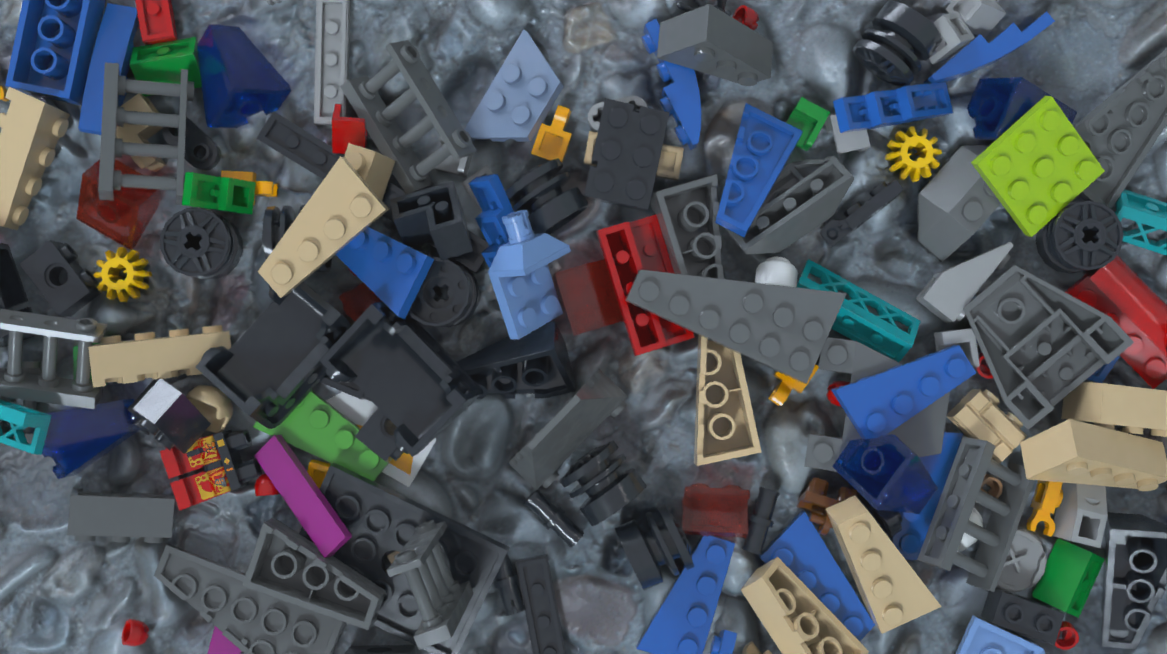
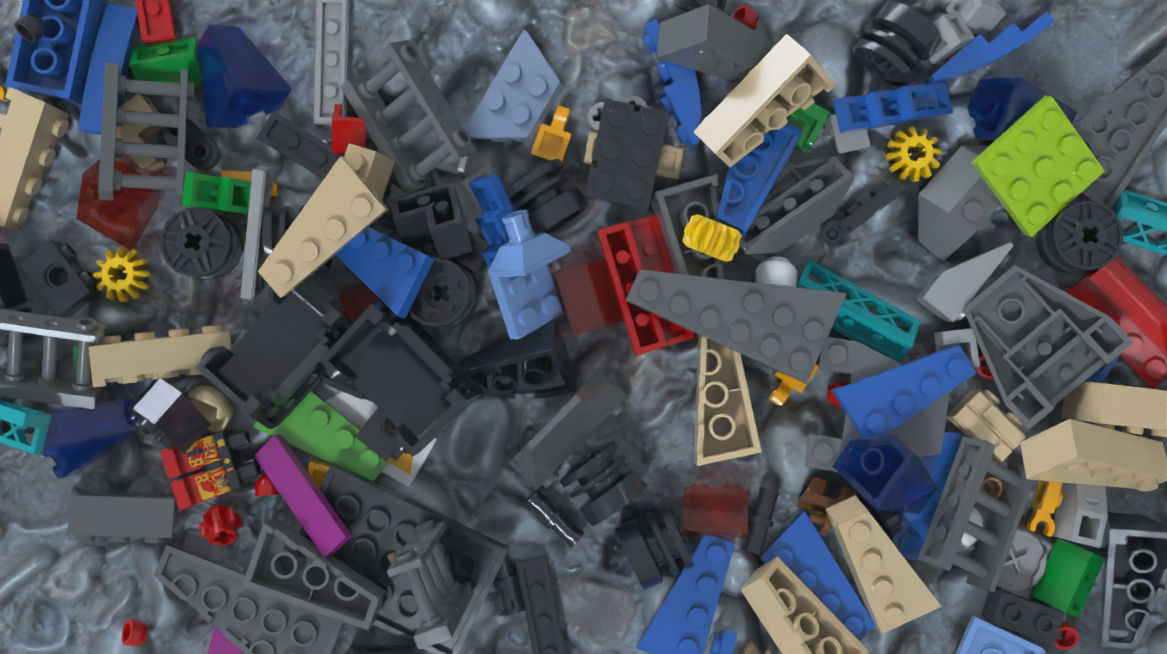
none -> black hinge [14,14,46,44]
none -> red gear [199,505,243,546]
none -> light grey tile [240,166,274,300]
none -> yellow gear [682,214,742,262]
none -> tan wedge [693,34,837,167]

